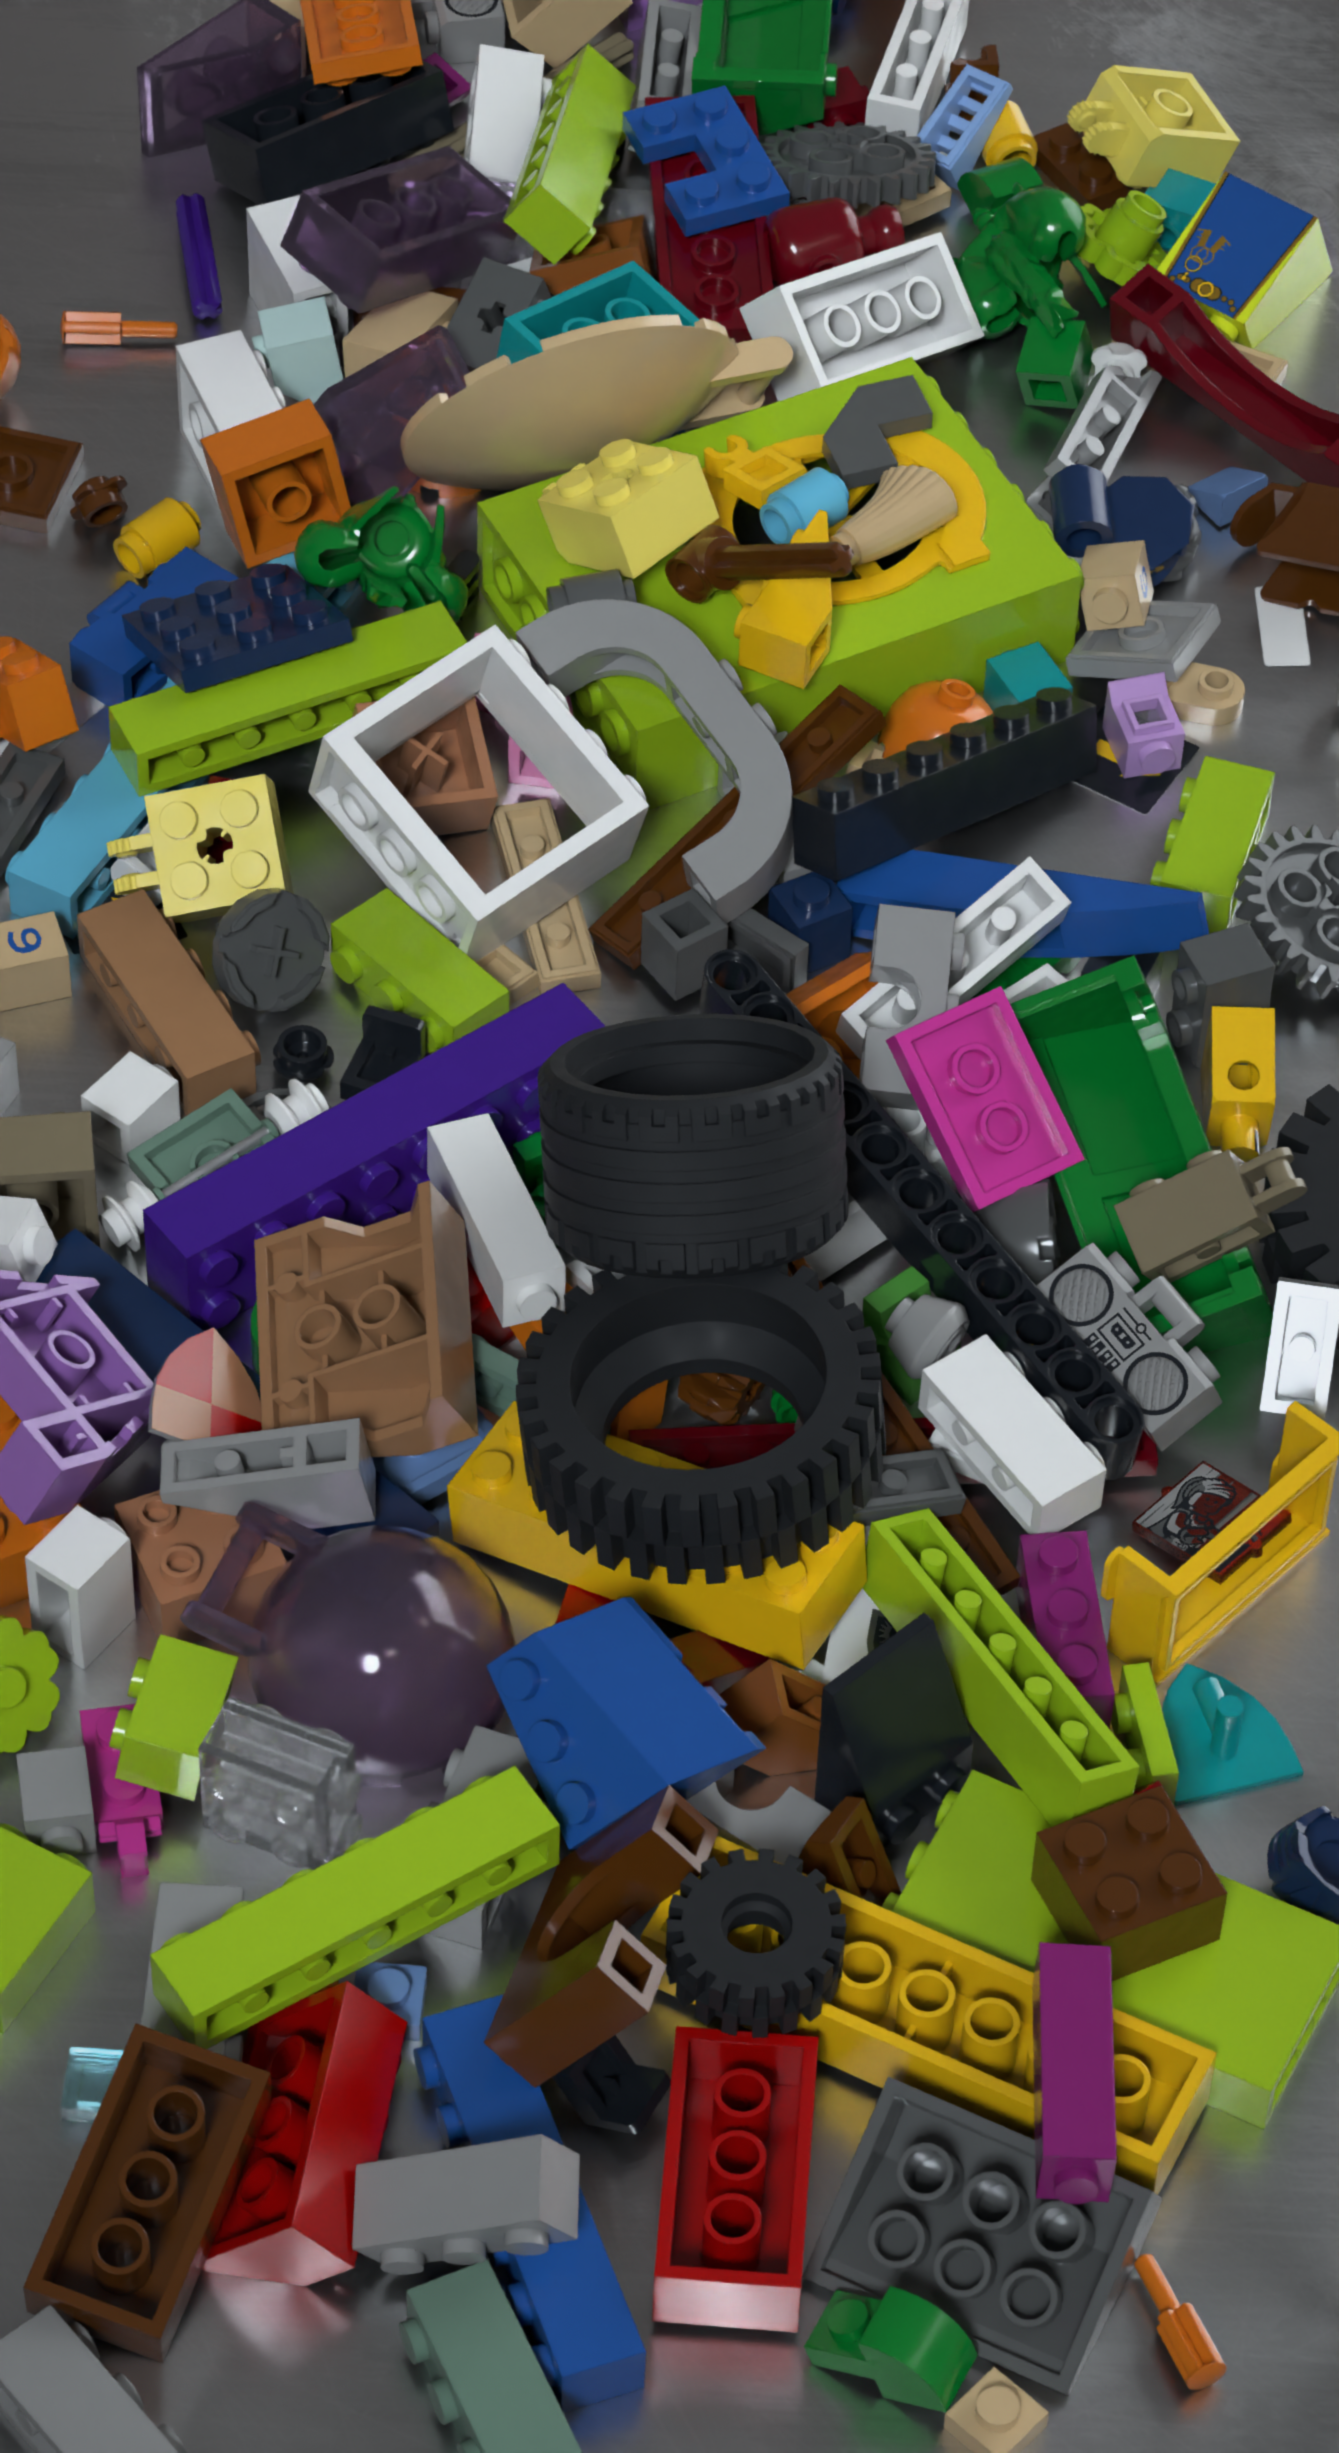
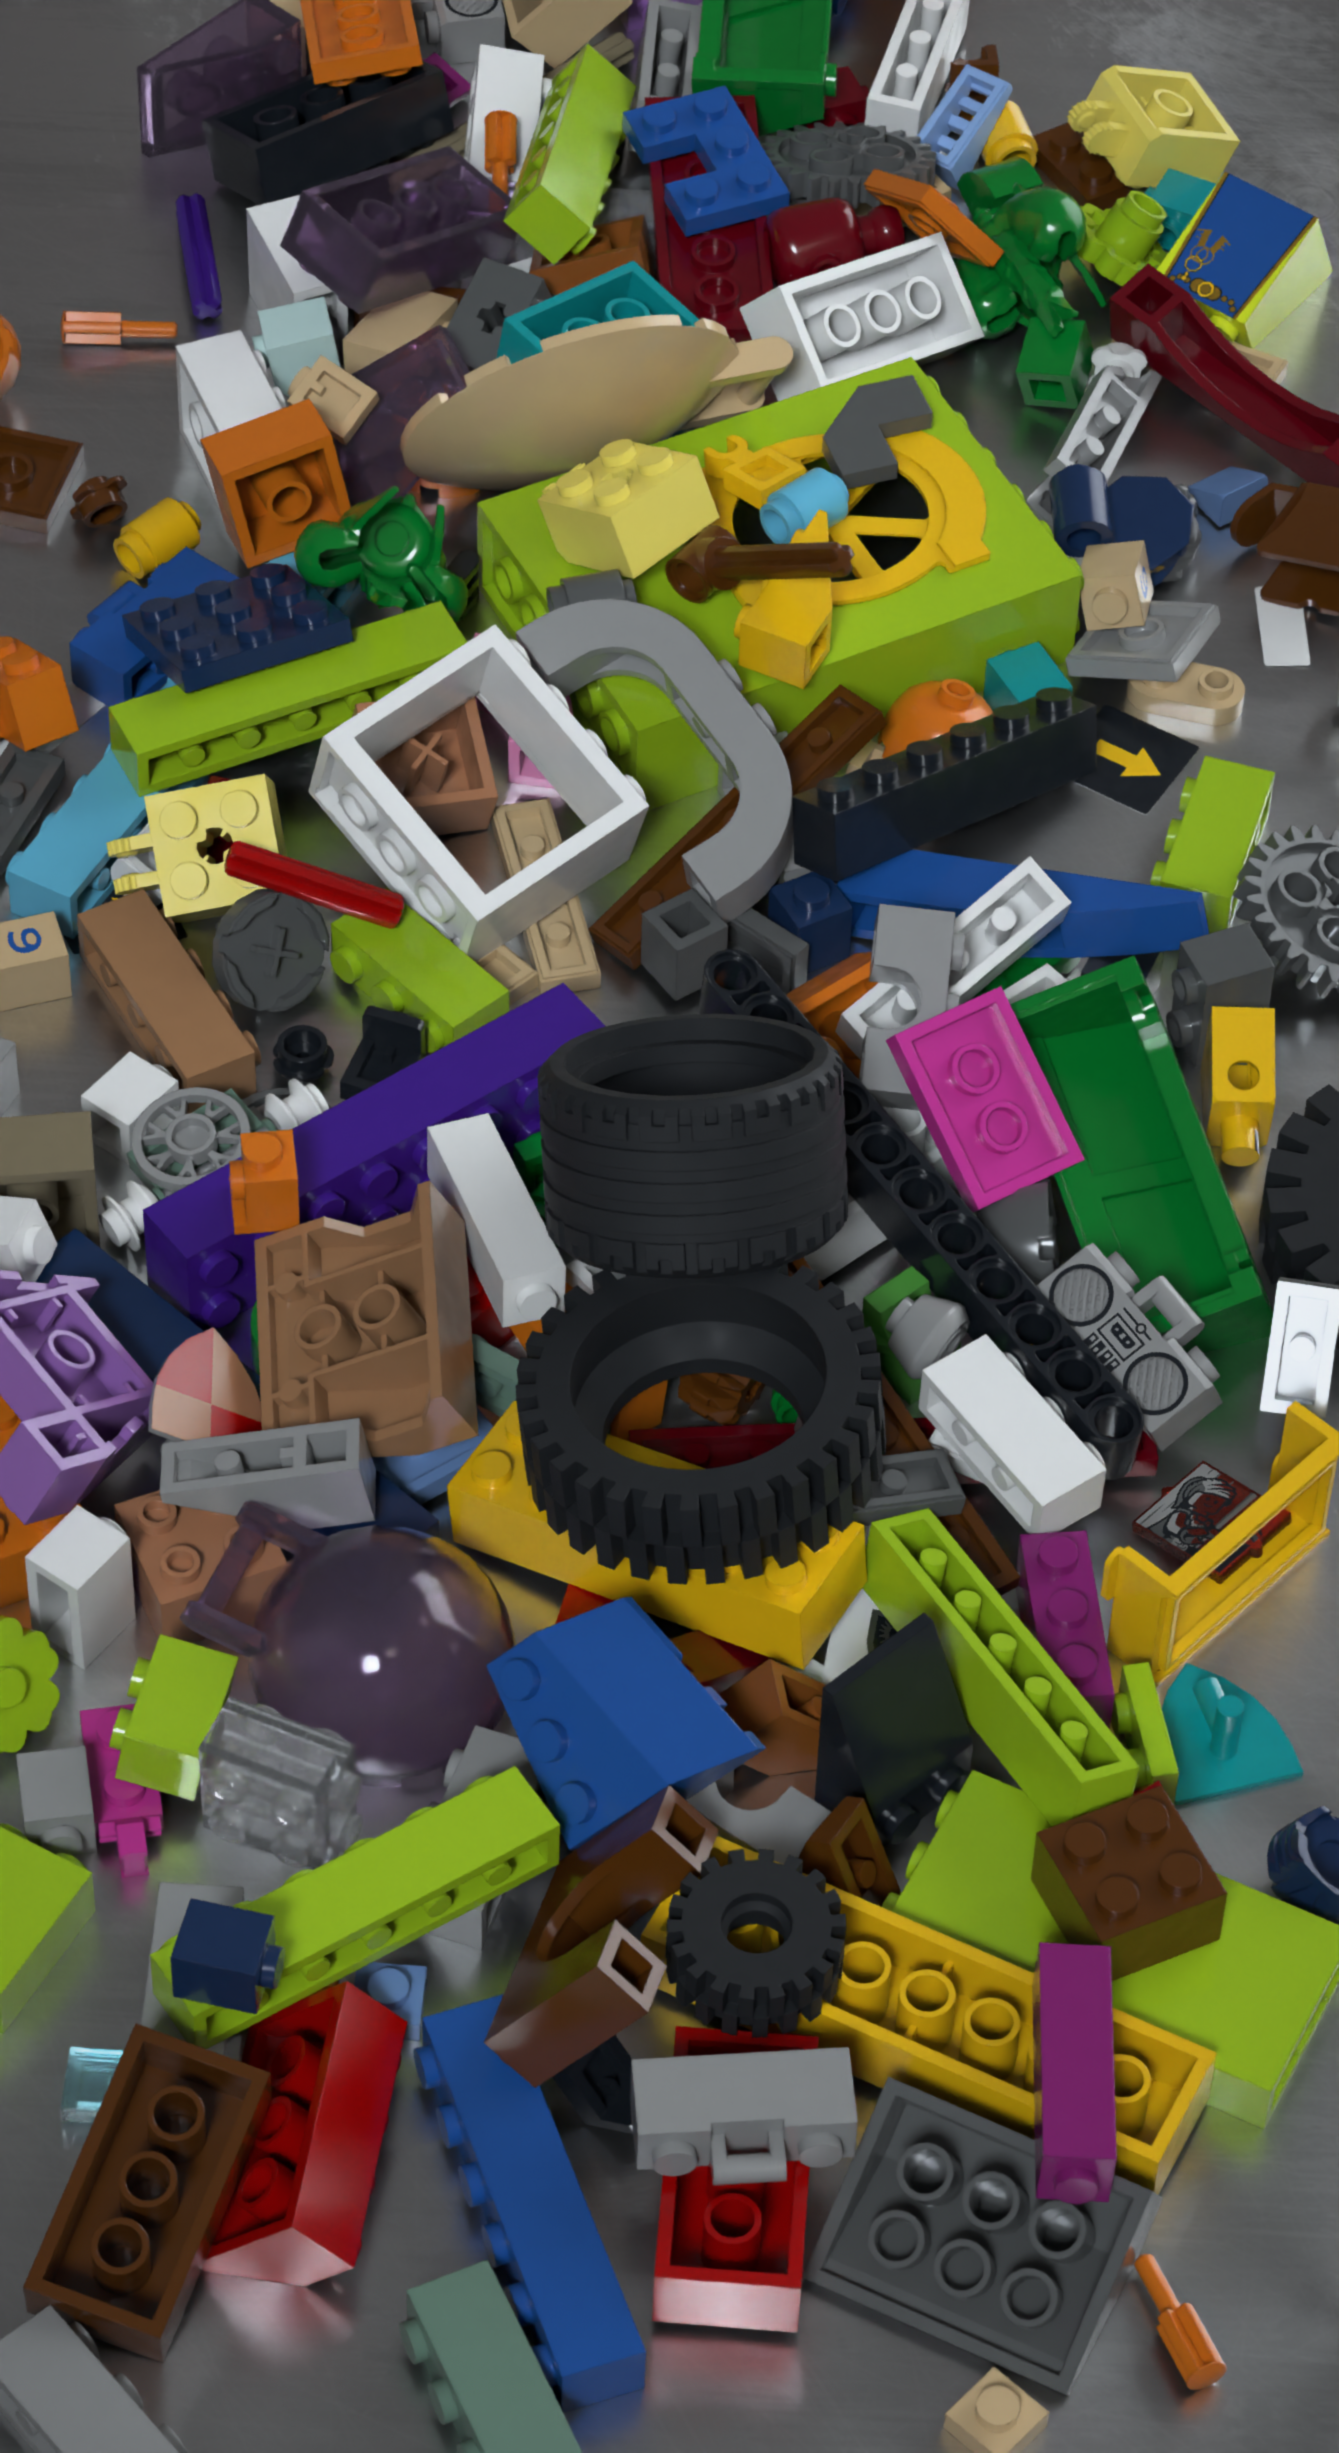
light grey brick [352,2134,580,2275] -> none
green brick [804,2286,978,2413] -> none
tan piece [829,465,958,566] -> none
lavender window [1102,672,1185,779] -> none
dark tan brick [1114,1147,1308,1283] -> none
none -> light grey wheel [132,1087,251,1192]
none -> dark blue brick [170,1898,285,2015]
none -> red axle [224,841,404,929]
none -> orange brick [229,1129,300,1235]
none -> tan bracket [287,355,380,446]
none -> orange axle [484,110,517,215]
none -> light grey piece [630,2047,858,2185]
none -> orange plate [863,169,1004,267]

